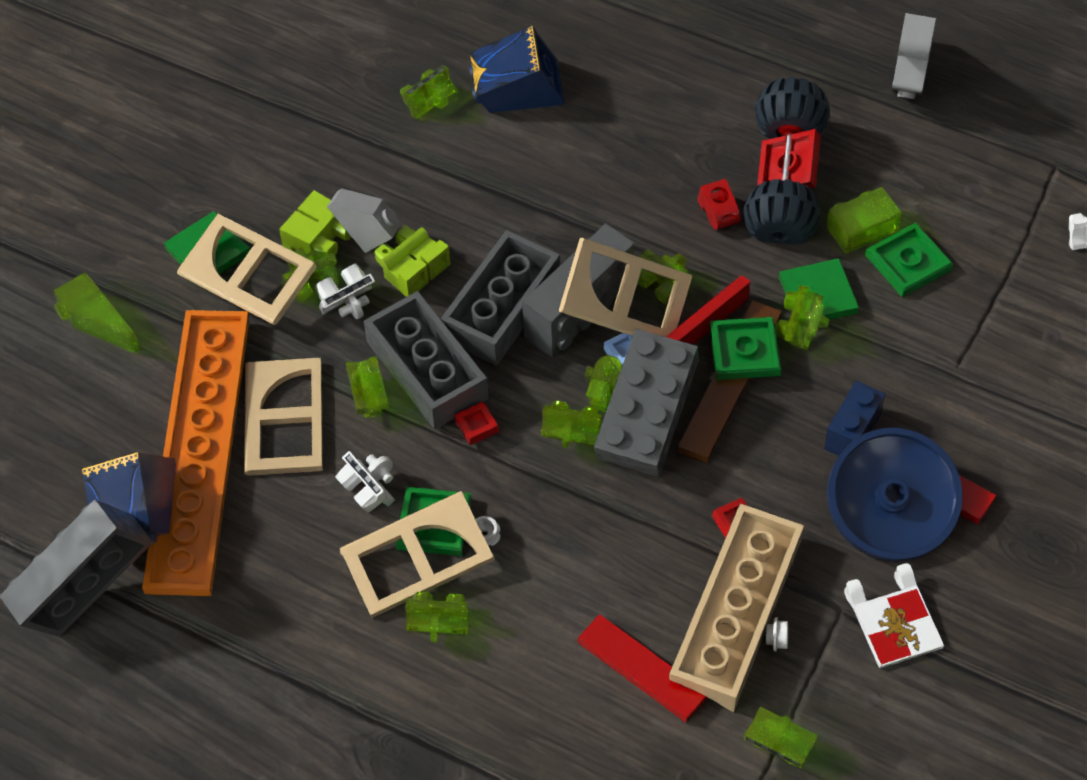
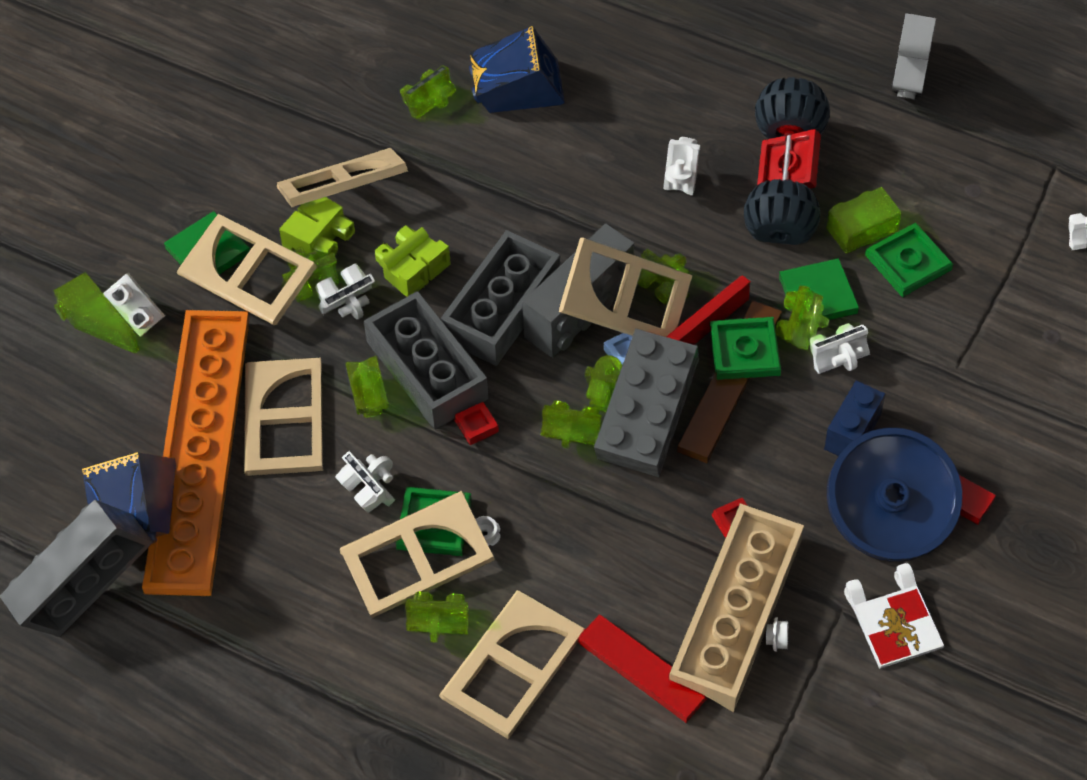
light grey slope [327,189,402,253] -> none
red leg [697,178,740,230] -> none
clear neon green hips [744,706,818,768] -> none
none -> white hips [103,273,165,337]
none -> tan window [277,148,408,207]
none -> tan window [439,590,585,739]
none -> white hips [663,136,700,195]
none -> white hips [810,323,870,374]

